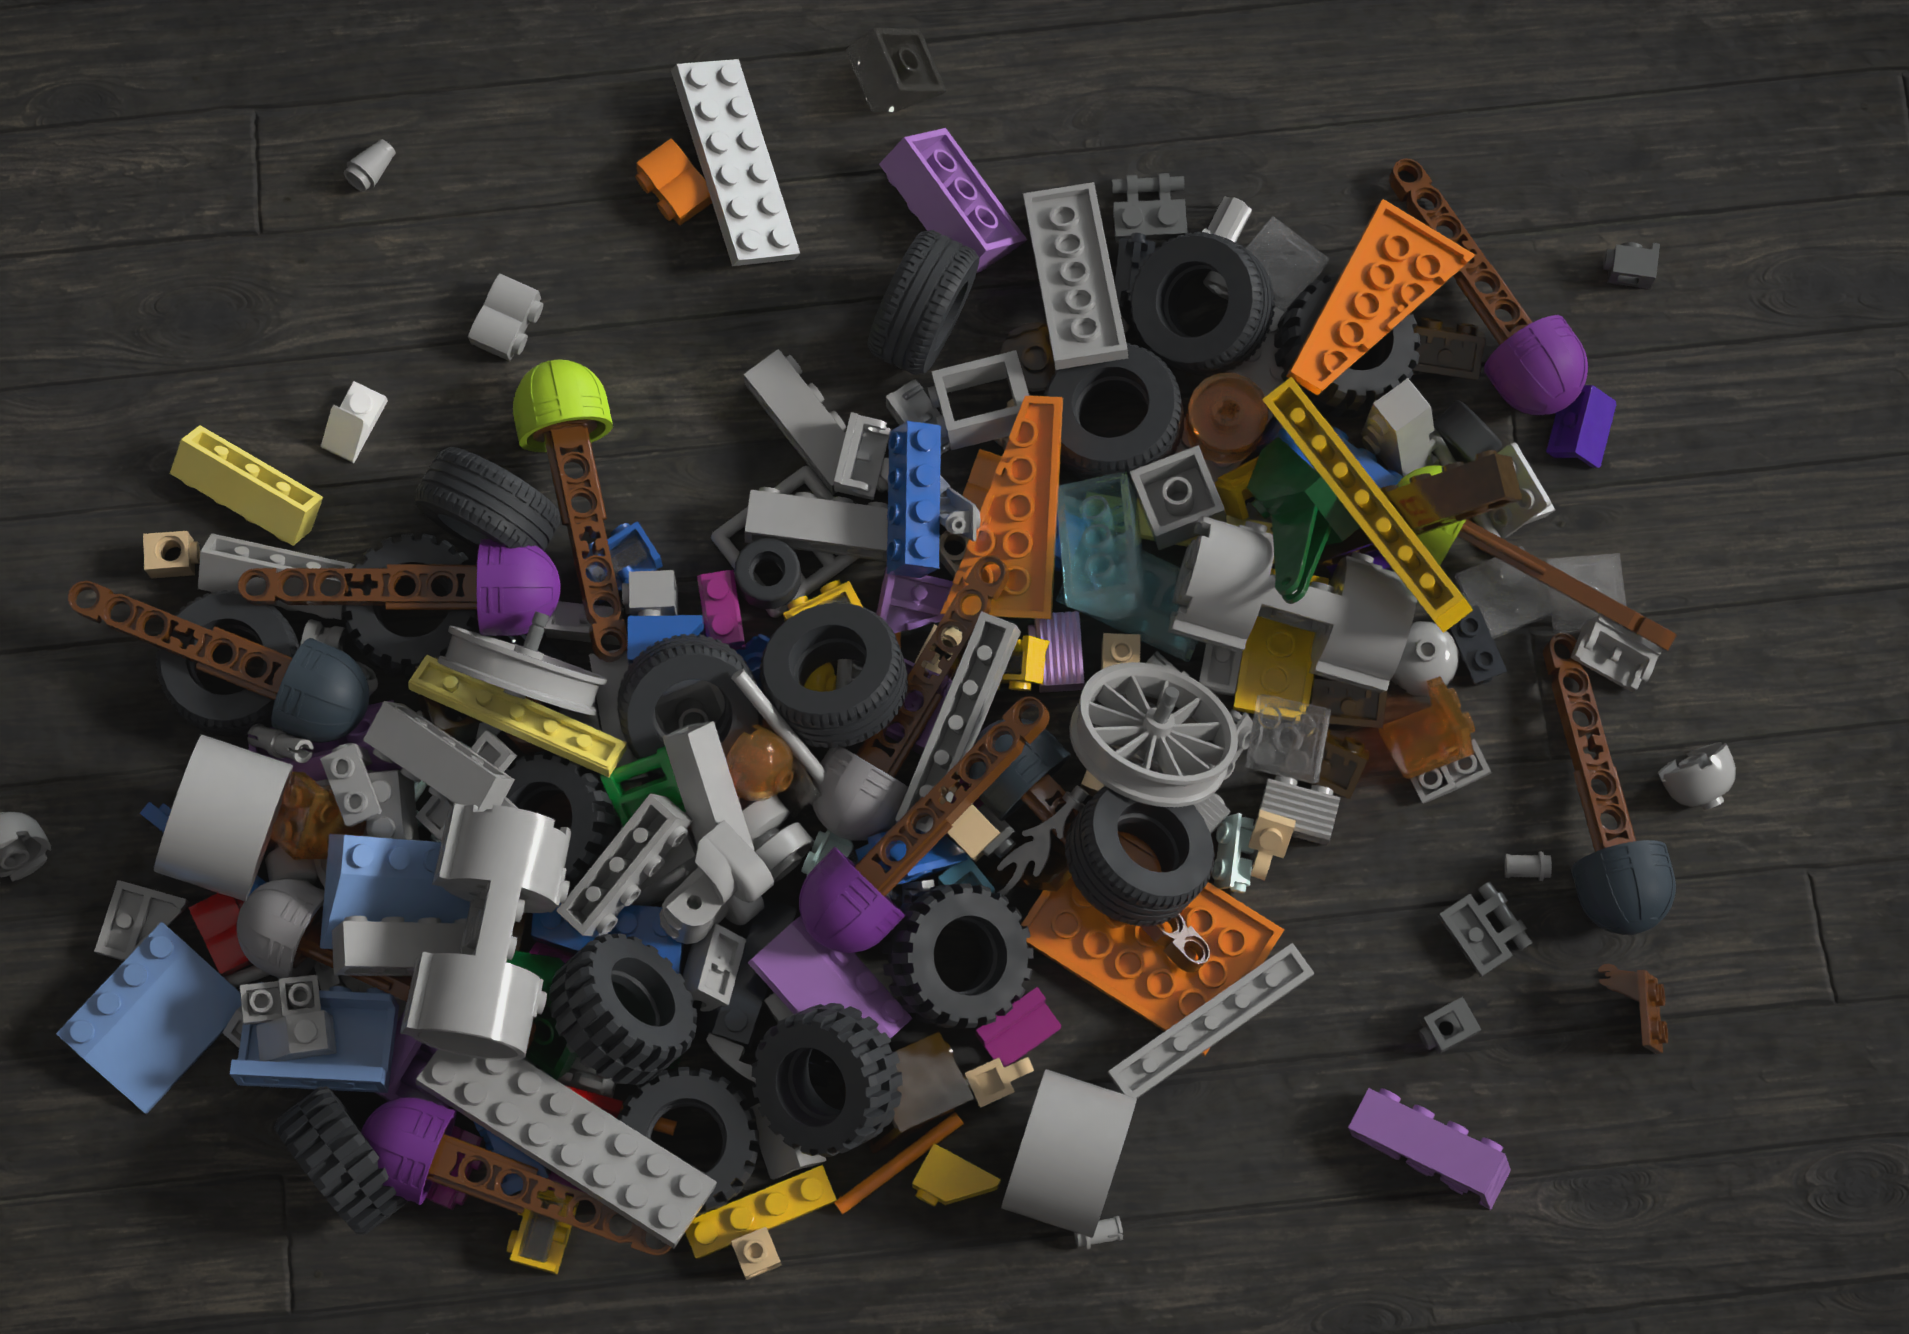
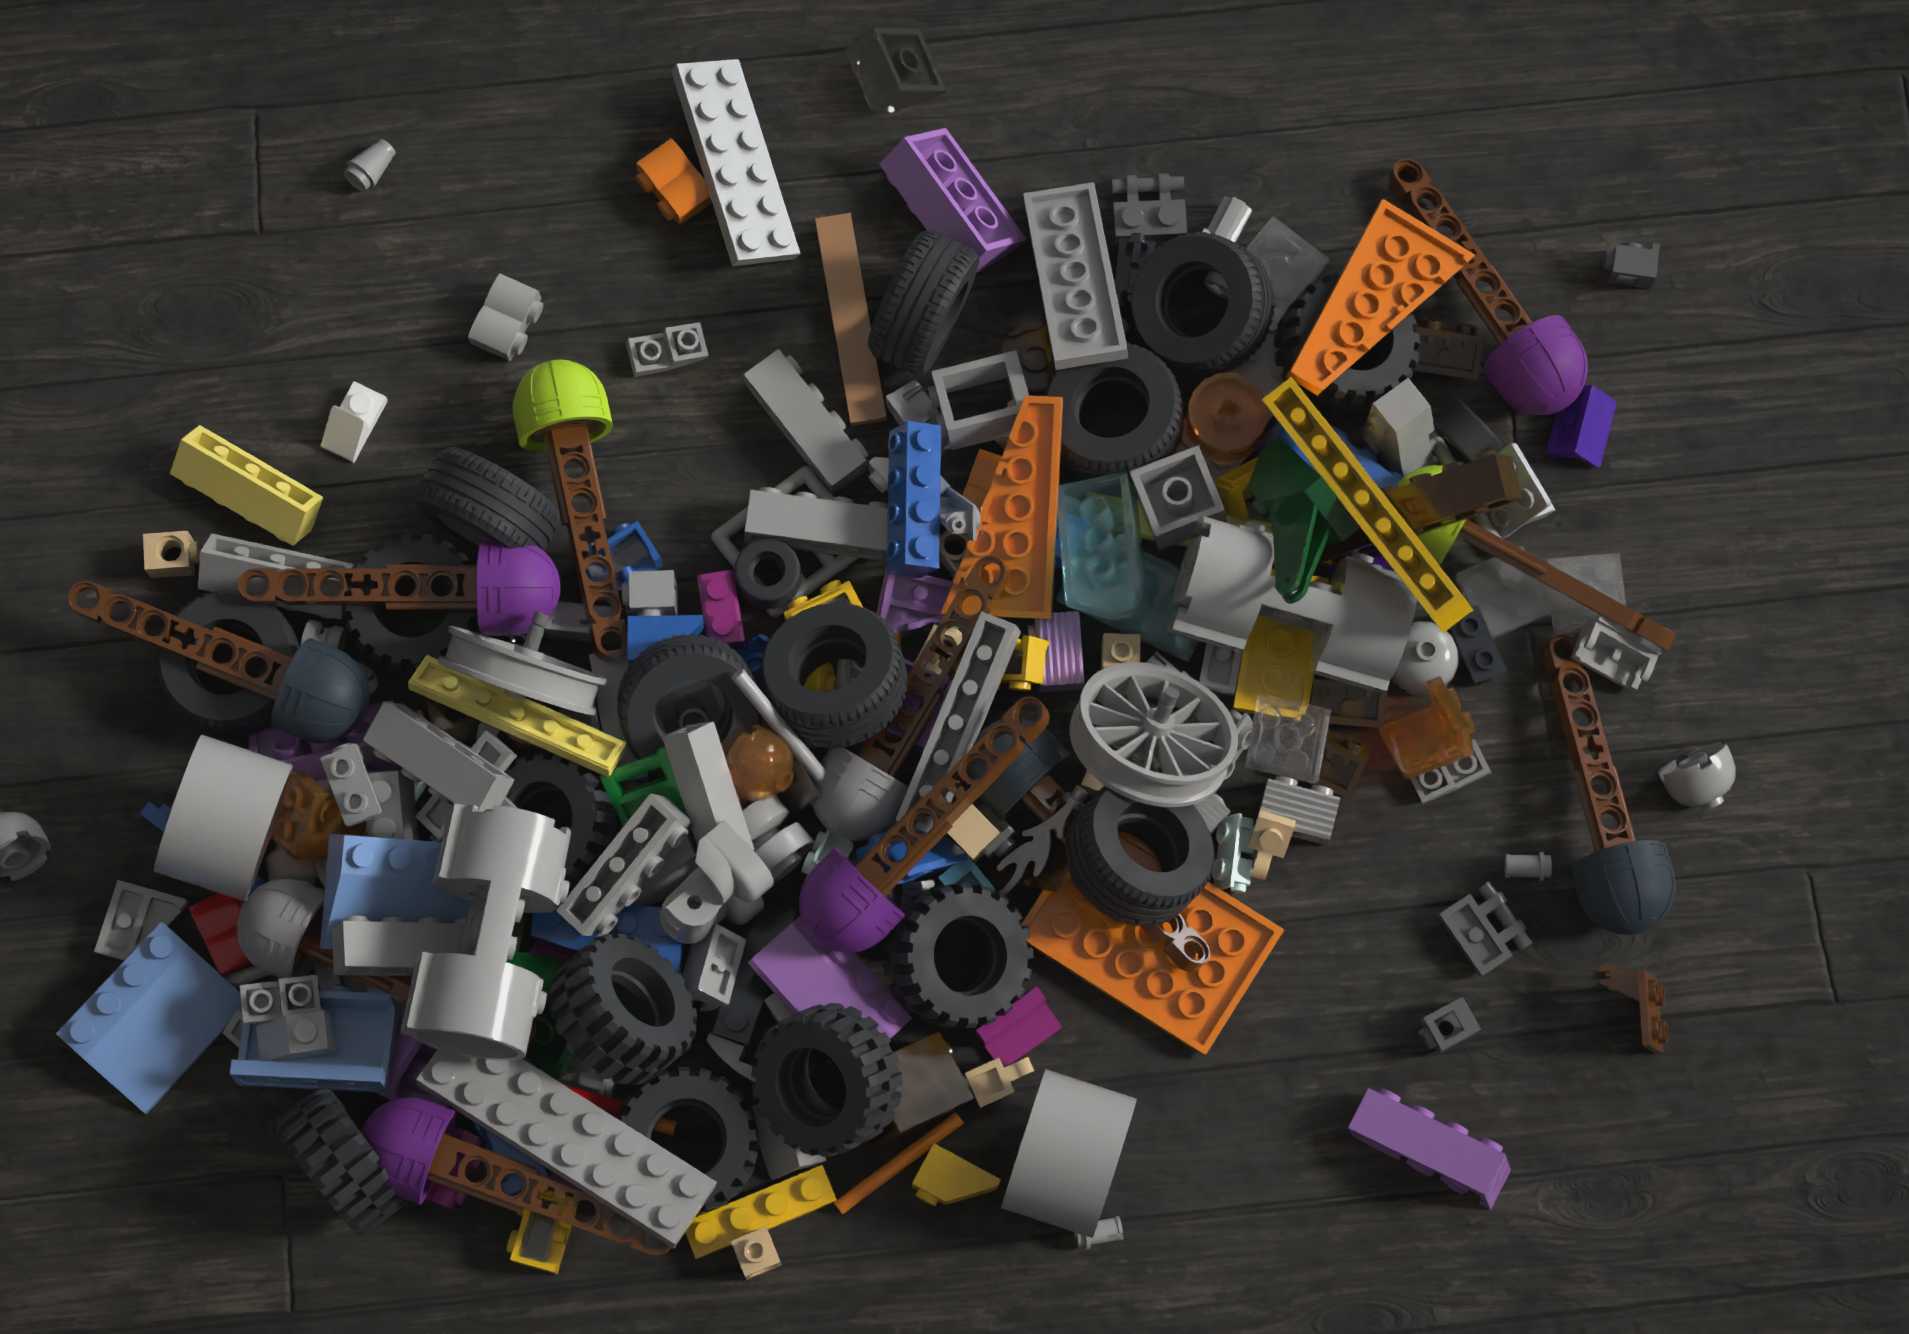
light grey pin [247,723,313,763] -> none
light grey hinge [834,412,891,500] -> none
light grey plate [1108,943,1314,1098] -> none
none -> light grey slope [626,322,709,377]
none -> medium nougat tile [815,213,887,426]

